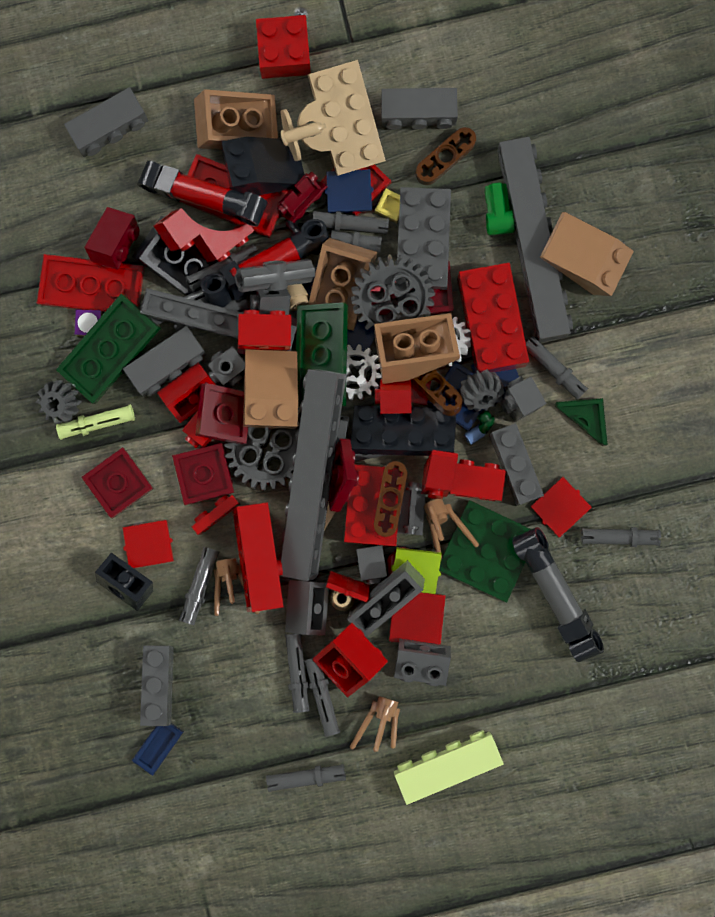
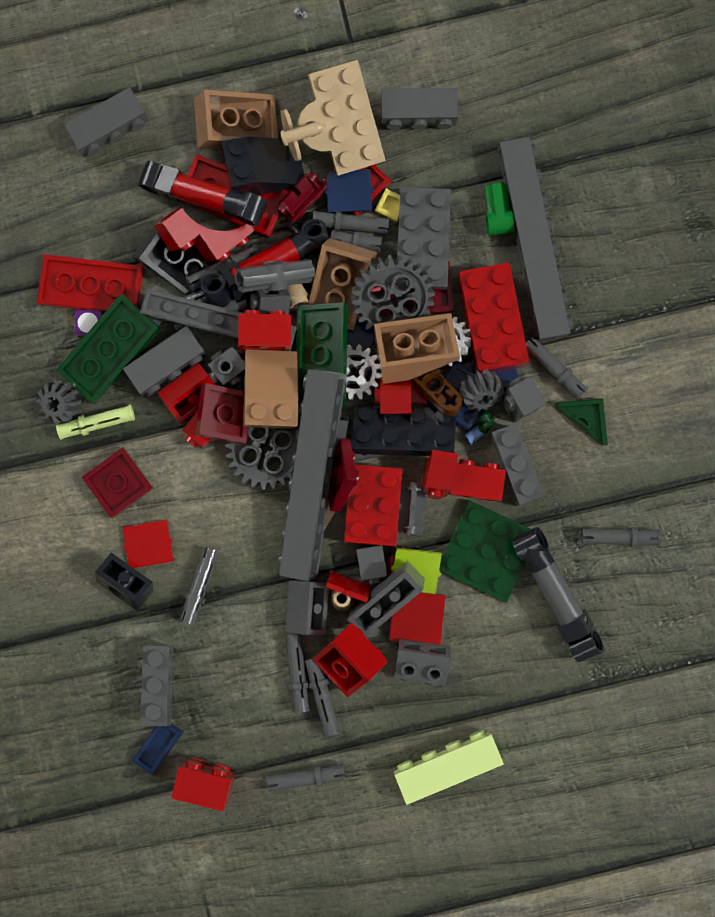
dark red brick [84,207,140,270] -> none
dark red plate [172,443,235,506] -> none
red plate [191,495,241,535] -> none
medium nougat plant [214,558,260,616] -> none
red brick [232,502,283,612] -> none
red brick [256,15,311,79] -> none
medium nougat plant [350,696,400,752] -> none
reddish brown beam [374,461,407,537] -> none
reddish brown beam [416,127,476,185] -> none
medium nougat plant [424,499,479,559] -> none
red piece [530,477,592,538] -> none
medium nougat slope [540,212,634,296] -> none
none -> red piece [171,757,236,811]

